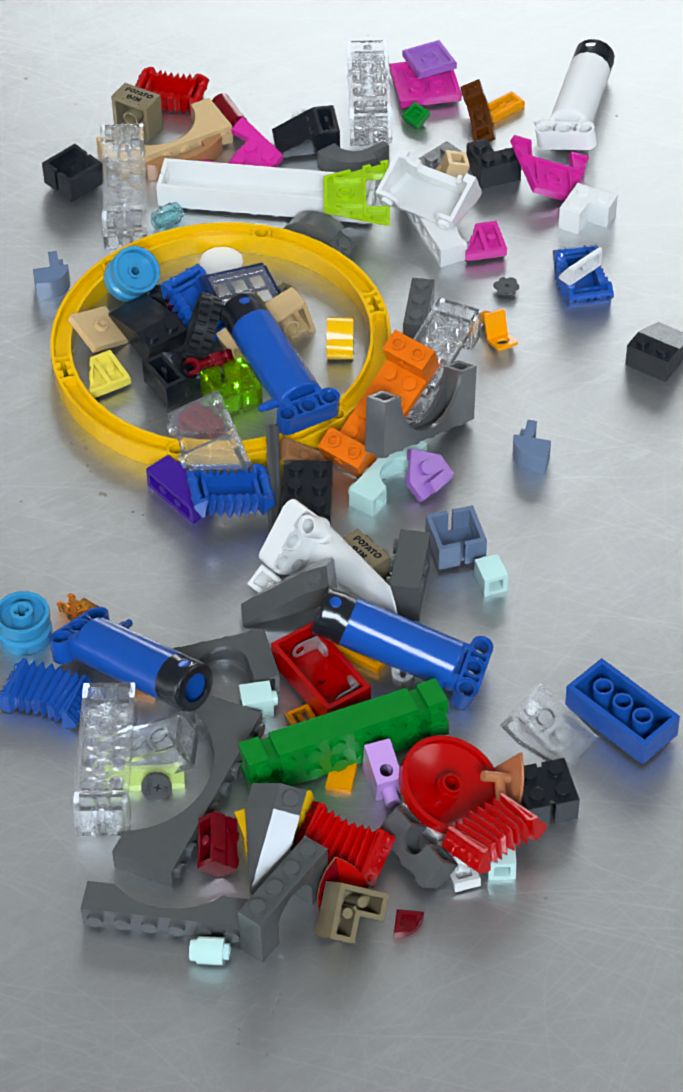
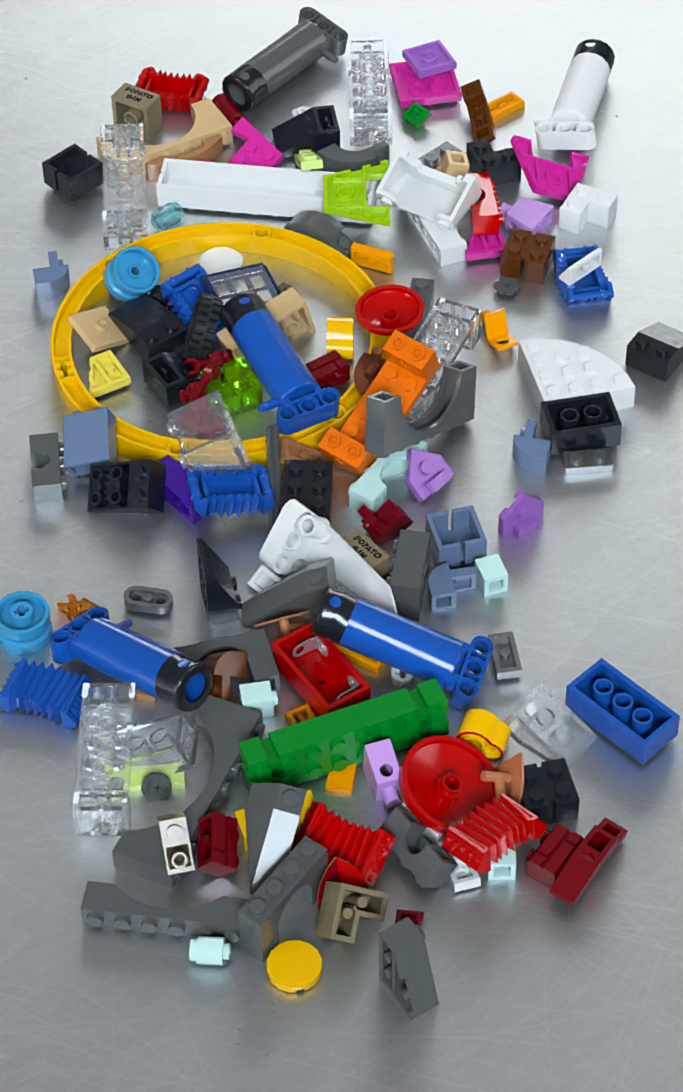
none -> dark grey arch [29,432,67,503]
none -> sand blue brick [63,407,117,477]
none -> black slope [87,460,166,514]
none -> flat silver plate [124,586,173,614]
none -> slope [156,812,195,875]
none -> dark red piece [179,361,221,424]
none -> black slope [196,538,242,625]
none -> reddish brown brick [202,651,247,701]
none -> dark grey piece [222,7,348,112]
none -> nougat shield [254,611,312,637]
none -> yellow tile [267,940,322,993]
none -> yellowish green plate [294,149,323,170]
none -> dark red brick [305,350,350,389]
none -> light orange tile [351,242,394,274]
none -> copper shield [354,348,387,395]
none -> red dish [355,284,424,336]
none -> dark red brick [357,499,413,543]
none -> dark grey wedge [379,917,439,1020]
none -> sand blue brick [428,563,476,612]
none -> yellow piece [456,709,511,761]
none -> arch [468,172,503,236]
none -> flat silver plate [488,631,523,680]
none -> medium lavender plate [498,490,544,539]
none -> lavender torso [500,197,554,235]
none -> reddish brown piece [500,228,556,285]
none -> white brick [518,338,636,412]
none -> dark red brick [525,823,583,888]
none -> black brick [540,392,622,455]
none -> dark red slope [549,817,628,907]
none -> flat silver plate [562,448,613,475]

